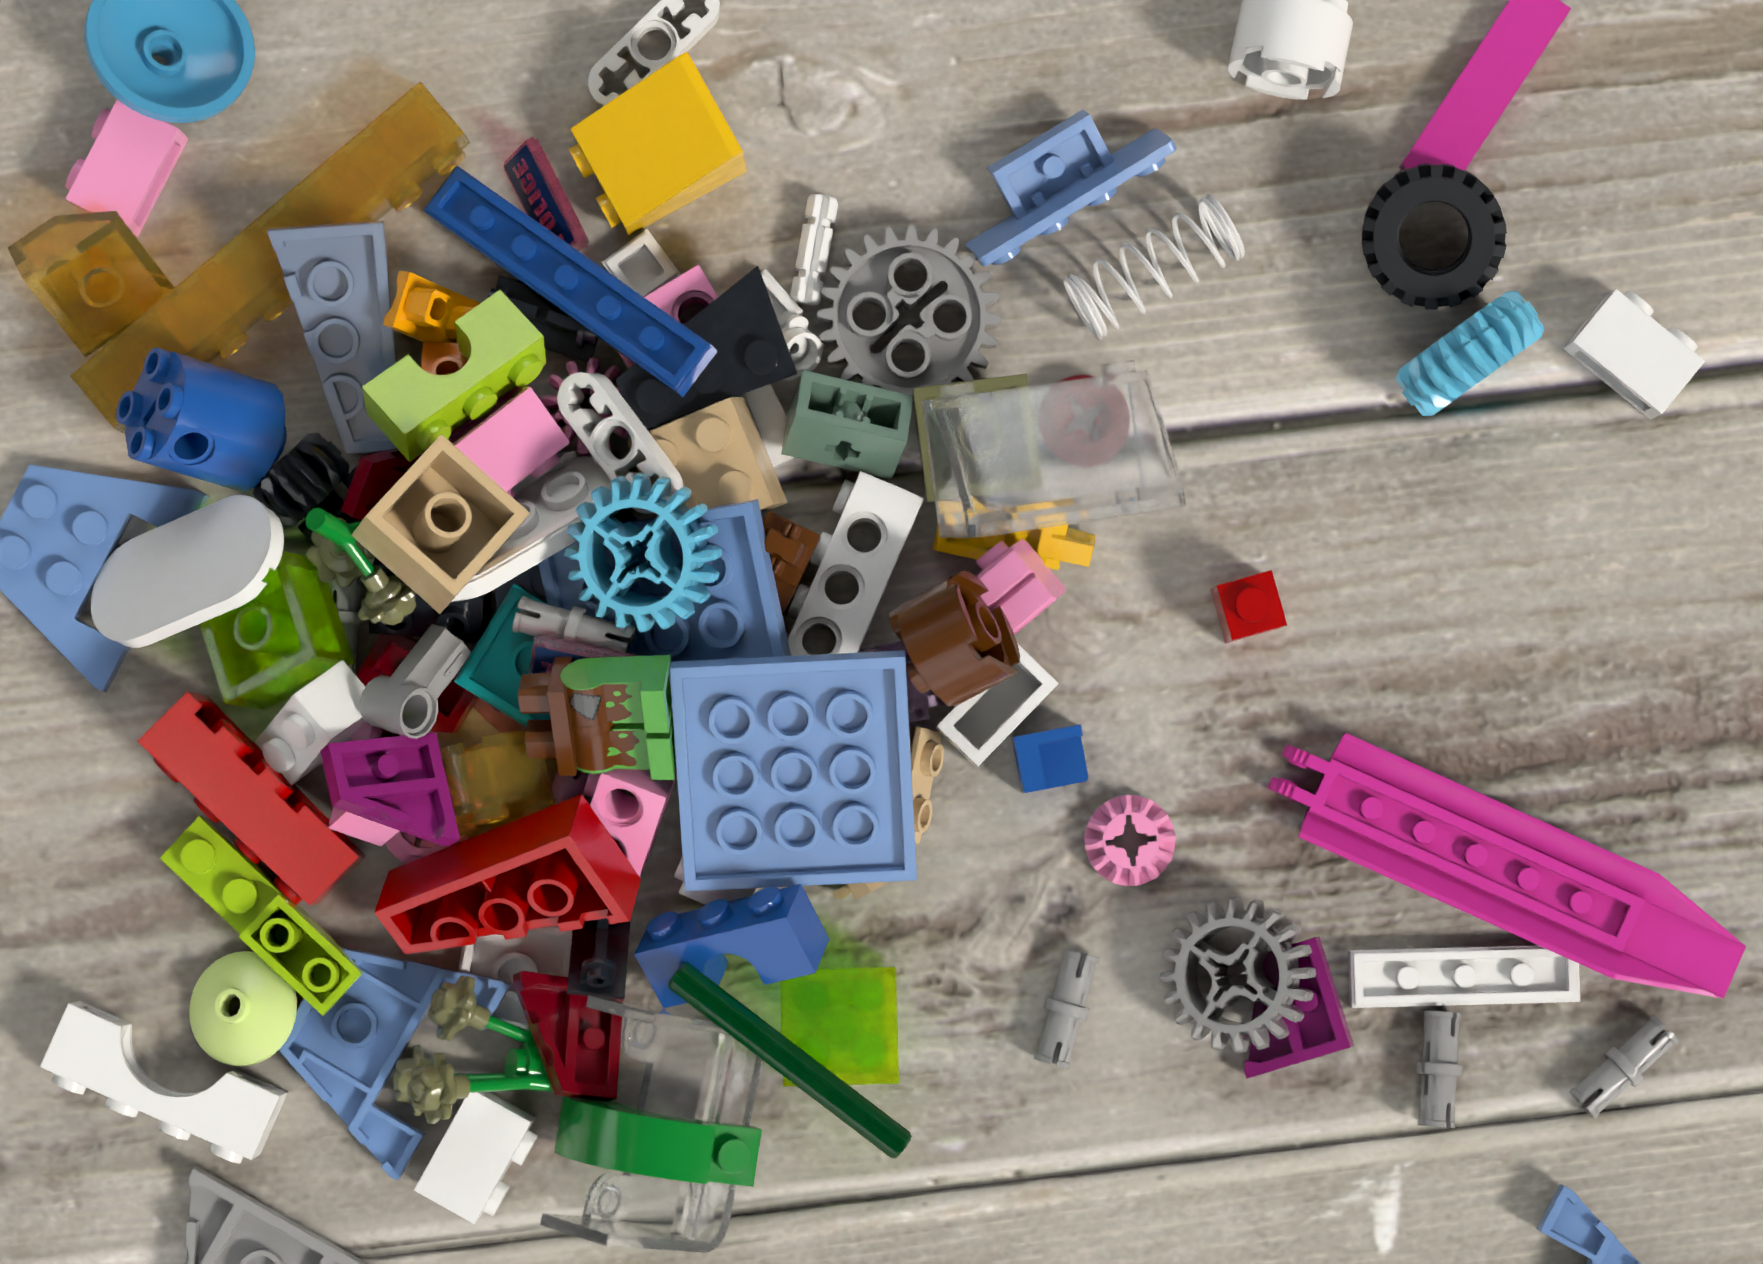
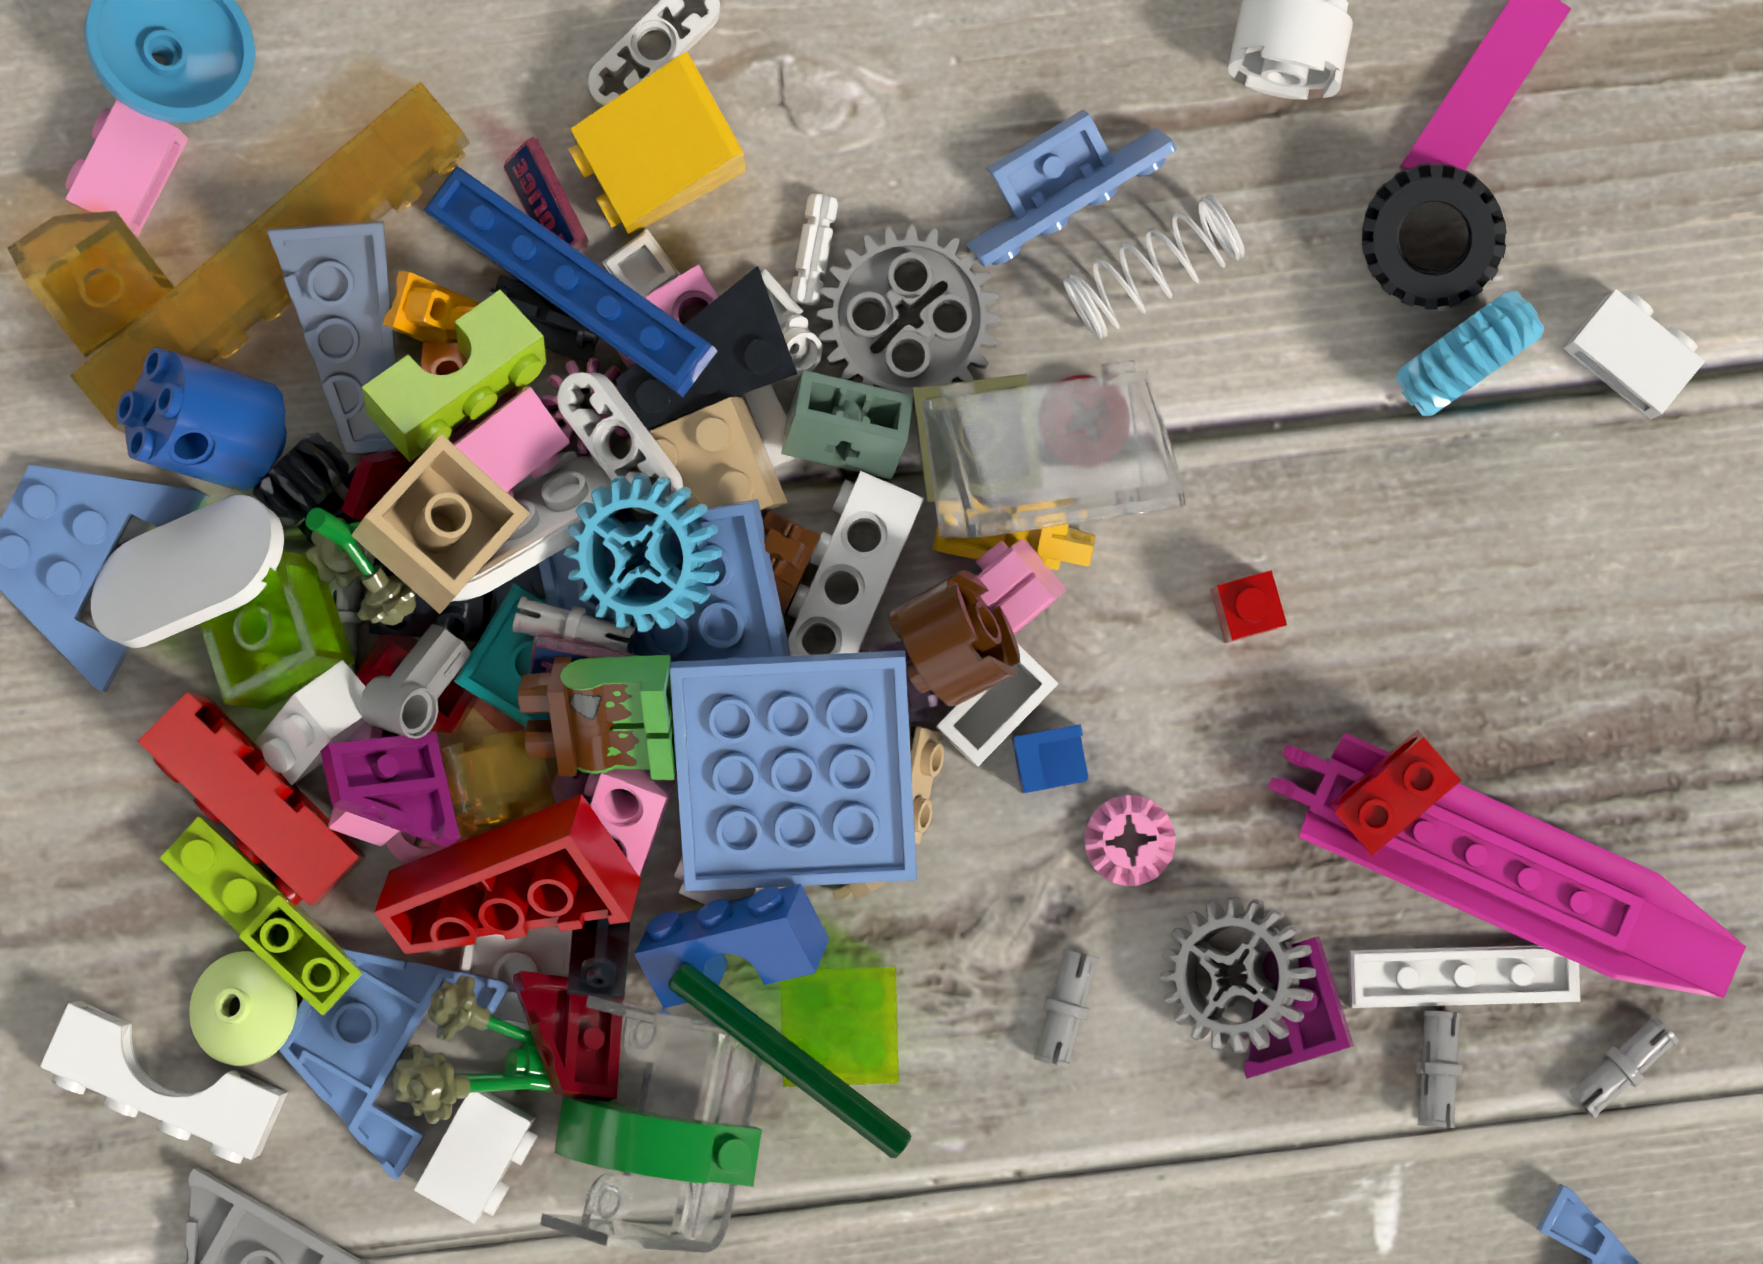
none -> red brick [1330,730,1461,856]

